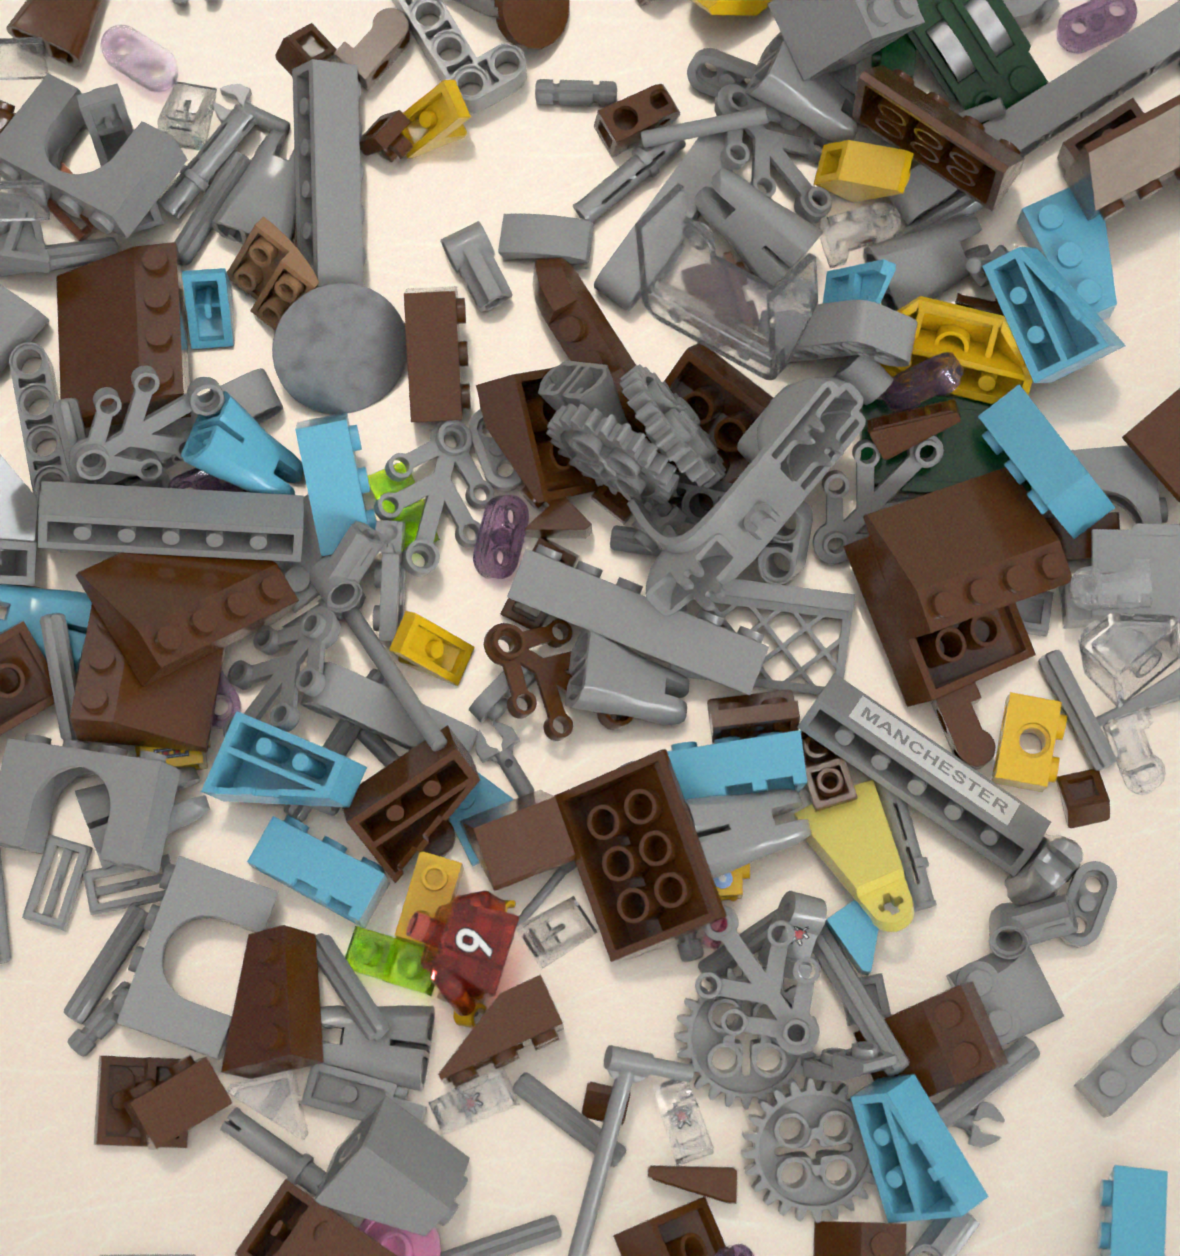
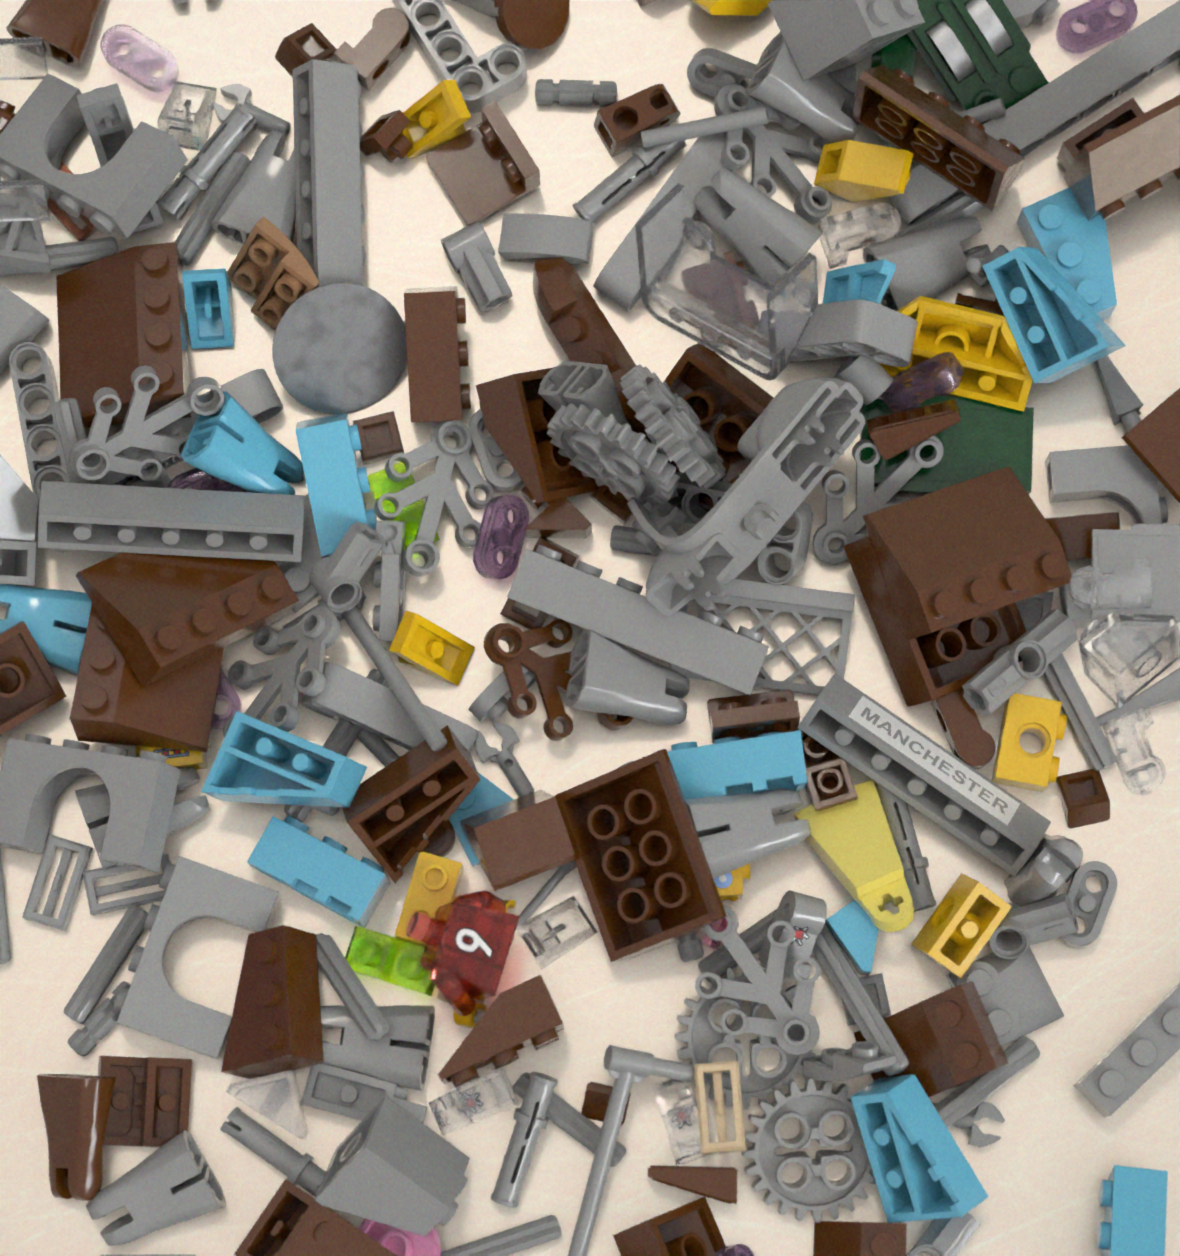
light grey axle [40,613,78,740] -> none
reddish brown brick [123,1055,233,1150] -> none
medium azure wedge [978,384,1116,539] -> none
none -> reddish brown piece [37,1074,116,1201]
none -> light grey piece [86,1130,226,1246]
none -> reddish brown tile [352,411,405,465]
none -> bracket [426,101,541,226]
none -> light grey pin [490,1072,558,1207]
none -> tan tile [694,1061,746,1155]
none -> yellow brick [911,873,1012,978]
none -> light grey piece [962,609,1078,716]
none -> light grey piece [1095,355,1144,432]

